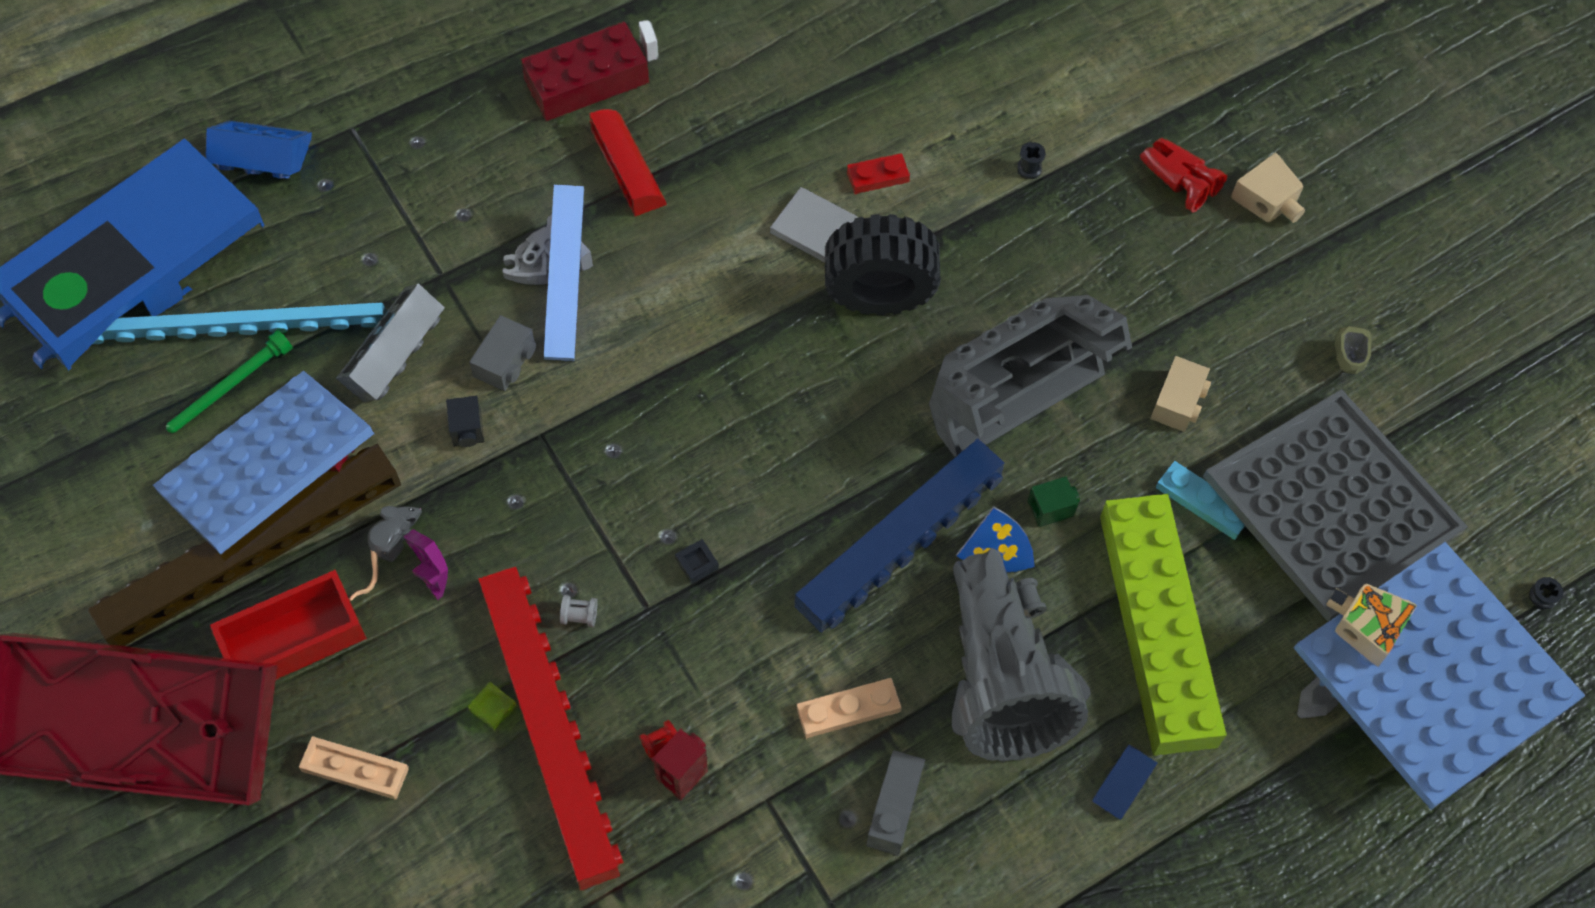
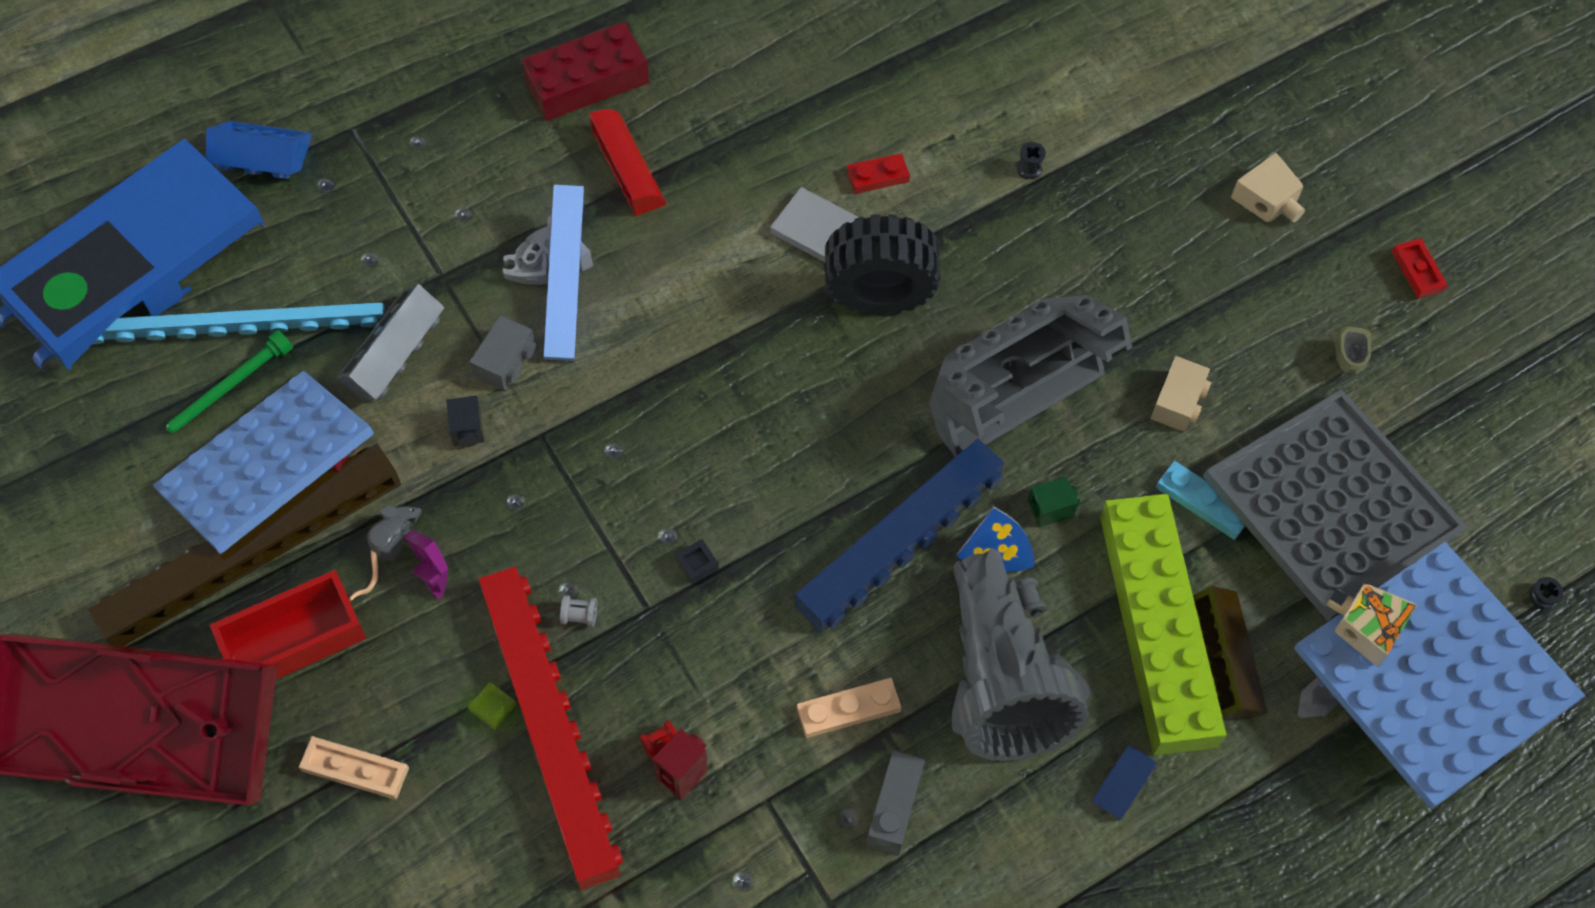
white tile [639,20,658,61] -> none
red piece [1140,138,1227,213] -> none
none -> dark brown brick [1193,586,1268,721]
none -> red plate [1392,238,1448,299]

